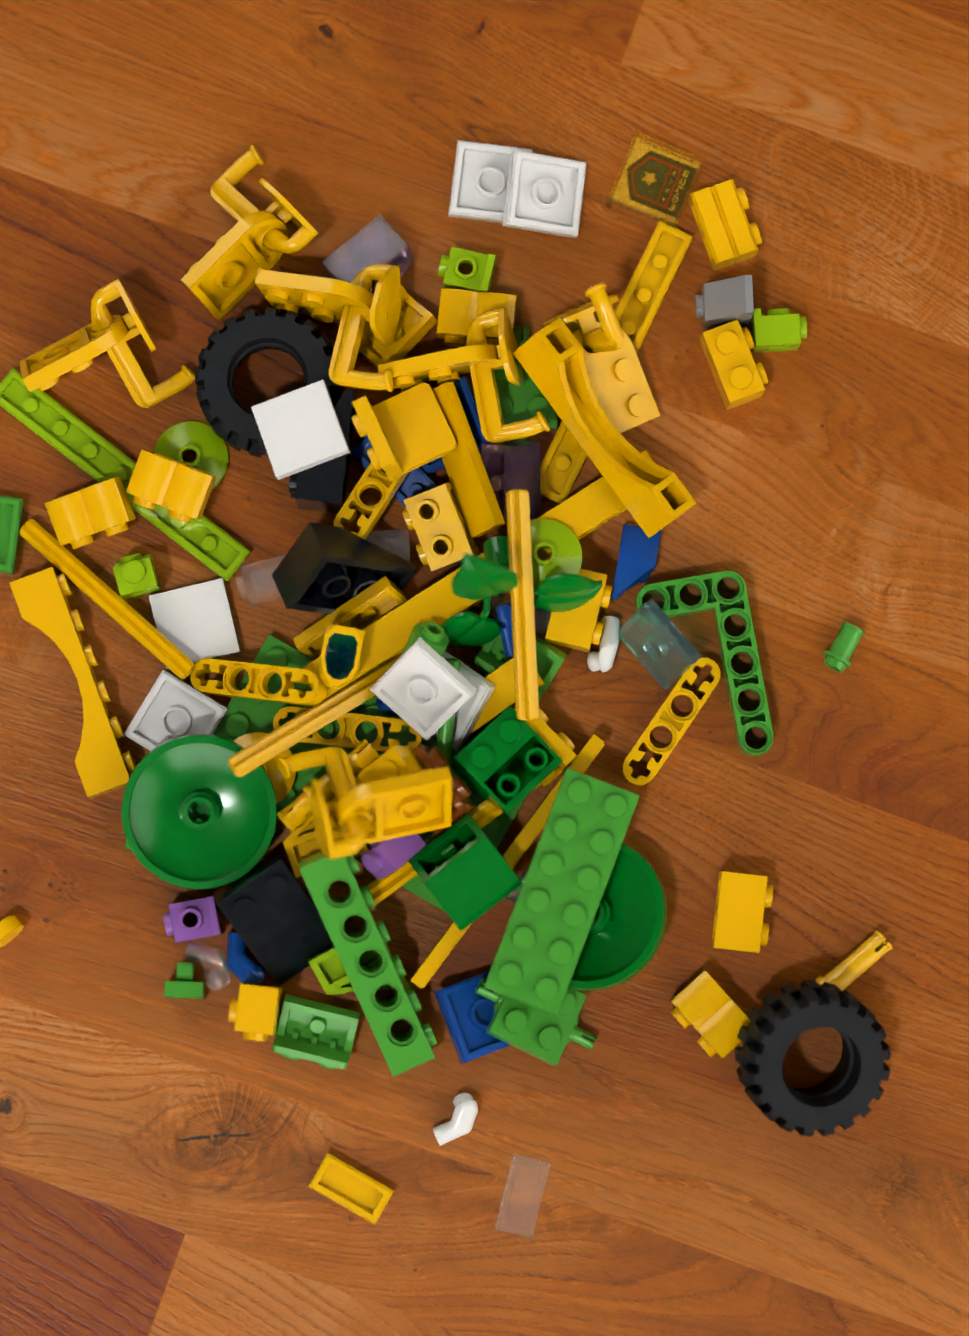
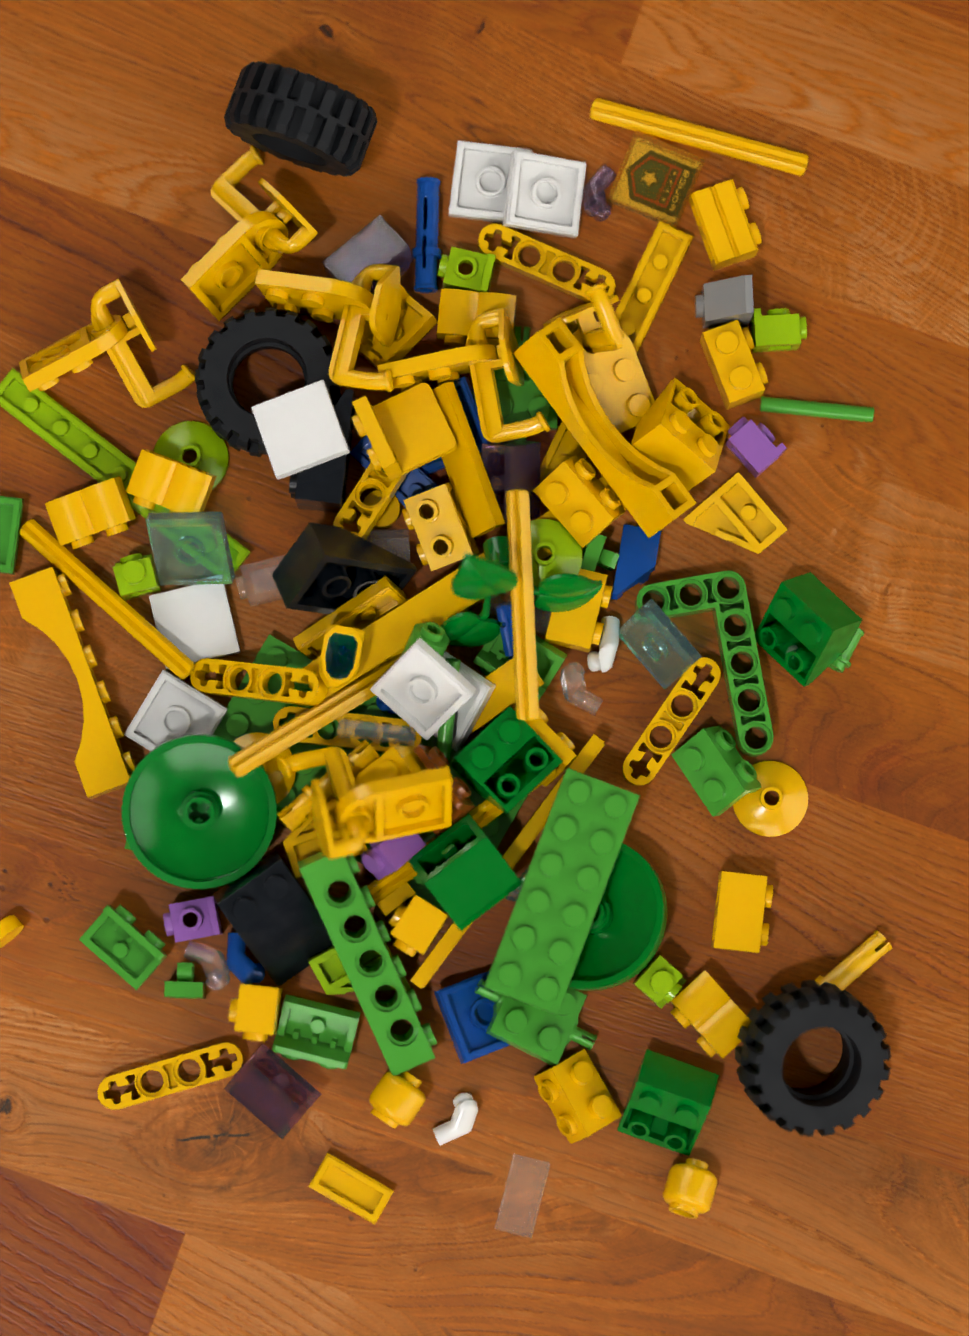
none -> bright green bracket [79,904,168,990]
none -> yellow beam [97,1042,244,1110]
none -> clear light blue tile [145,511,235,585]
none -> black tyre [224,61,377,177]
none -> brick [224,1043,321,1139]
none -> clear tile [337,719,416,746]
none -> yellow tile [363,490,400,529]
none -> yellow head [369,1071,426,1129]
none -> yellow tile [373,882,416,922]
none -> yellow brick [389,895,449,957]
none -> blue pin [412,177,442,293]
none -> yellow beam [478,224,615,303]
none -> yellow bracket [532,455,625,548]
none -> yellow bracket [534,1049,622,1144]
none -> clear arm [560,662,603,716]
none -> bright green tile [581,534,619,572]
none -> arm [583,164,617,222]
none -> yellow axle [590,98,808,176]
none -> green slope [617,1049,719,1156]
none -> yellow slope [631,378,729,491]
none -> lime brick [632,955,687,1009]
none -> yellow head [663,1158,717,1219]
none -> bright green bracket [671,726,761,817]
none -> yellow wing [683,472,788,554]
none -> medium lavender brick [726,416,787,478]
none -> yellow dish [733,761,808,837]
none -> green slope [755,572,862,687]
none -> bright green bar [760,396,874,422]

